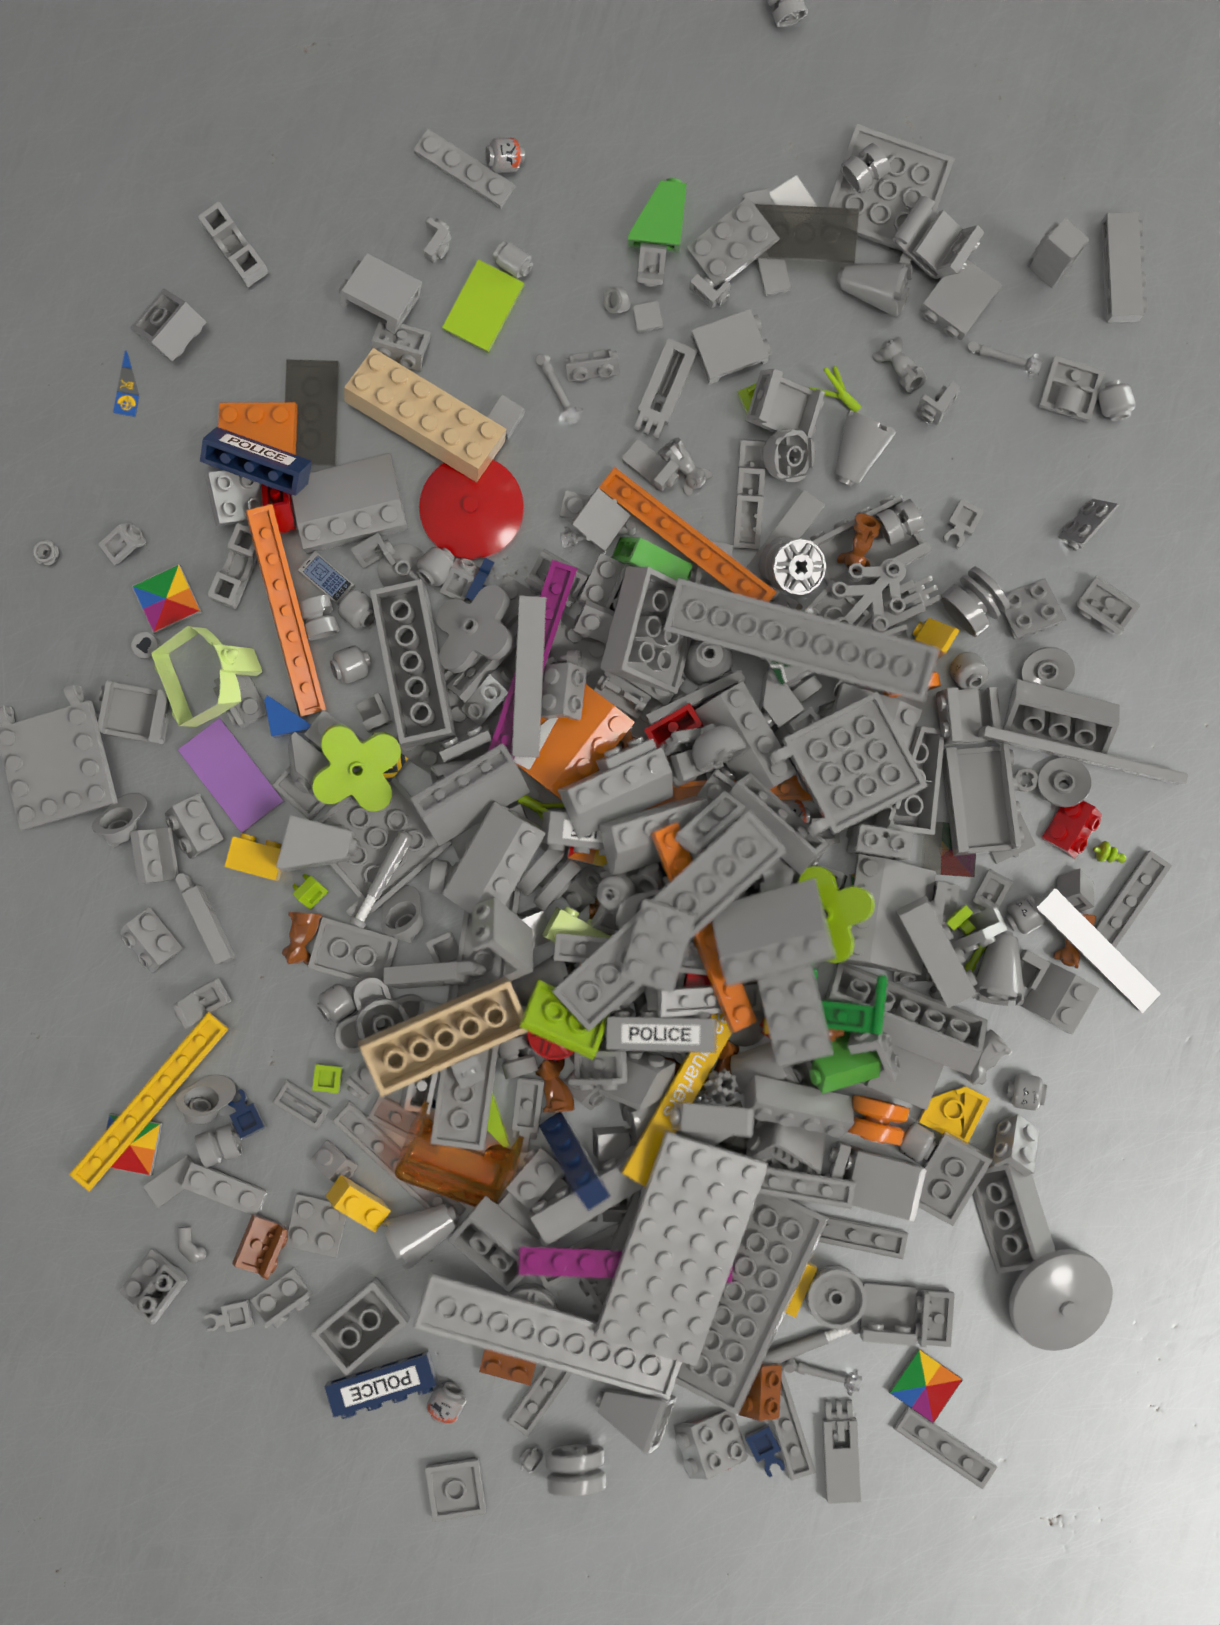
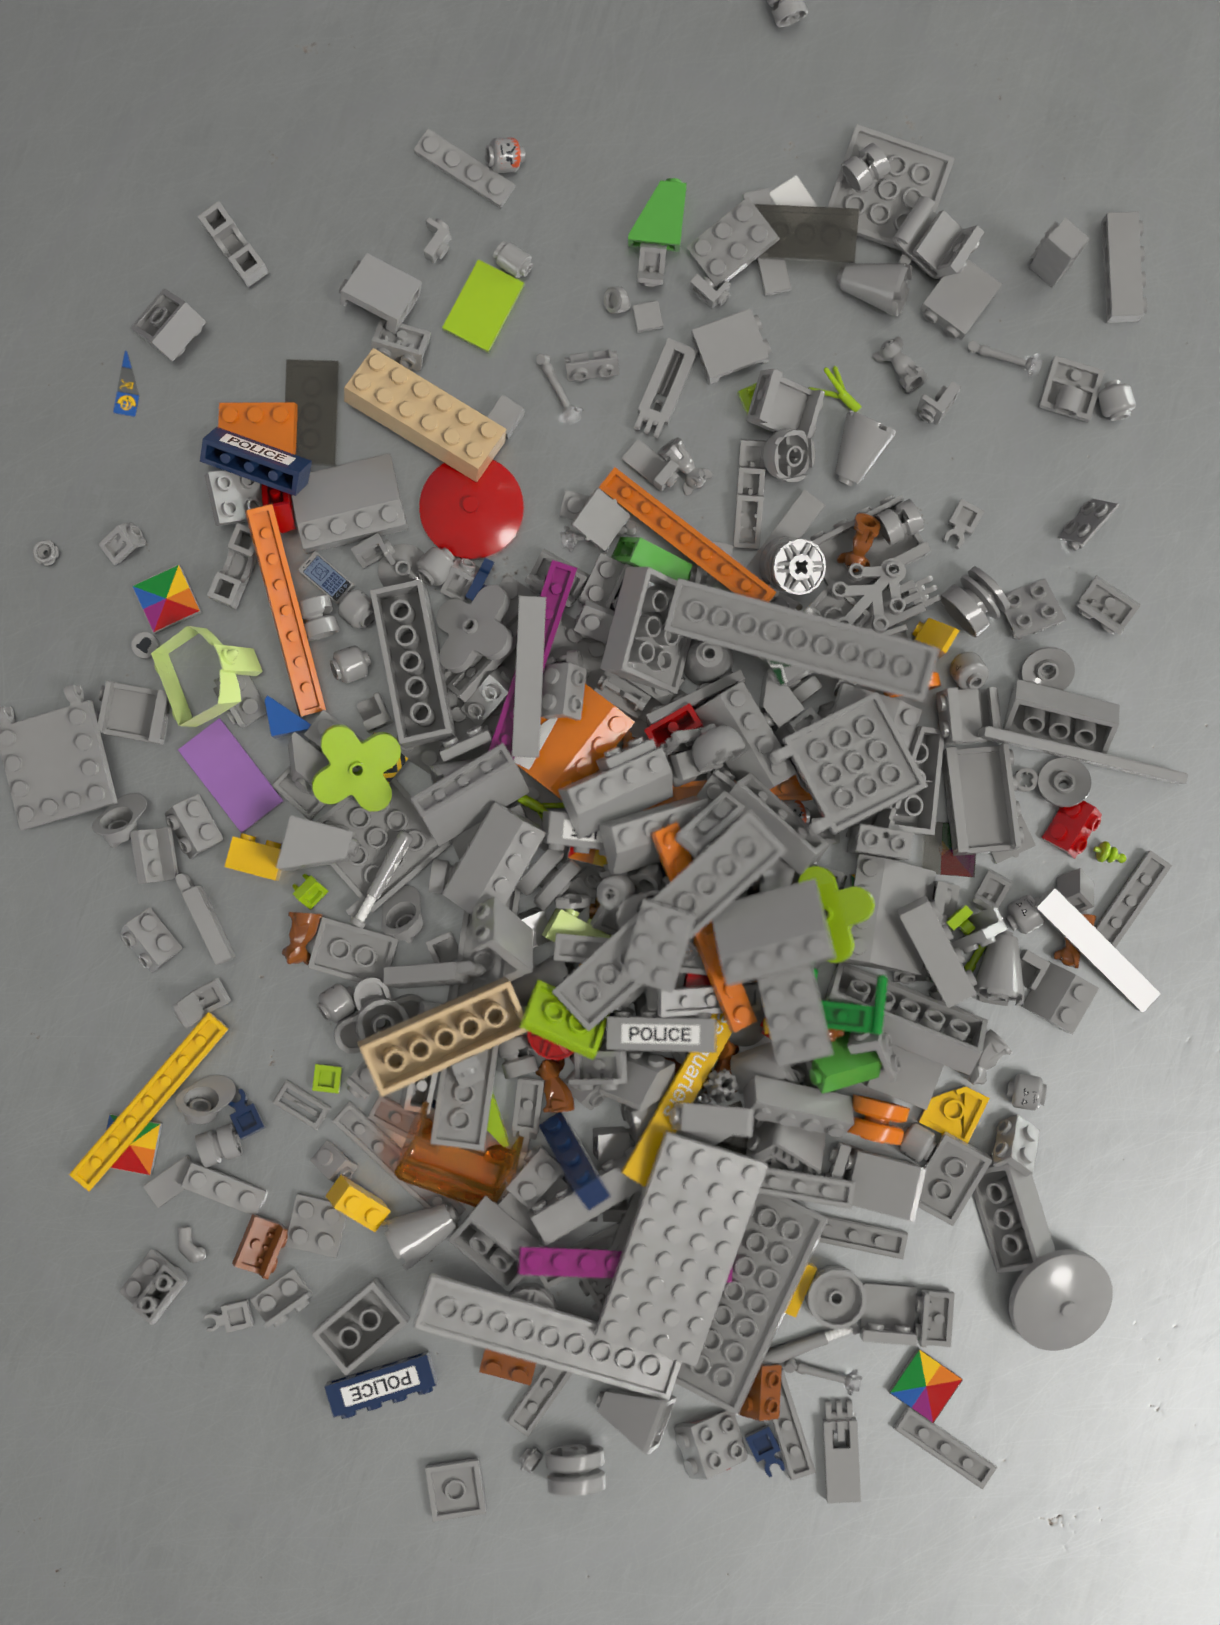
light grey head [427,1382,466,1424] -> none
none -> light grey tile [556,892,591,909]

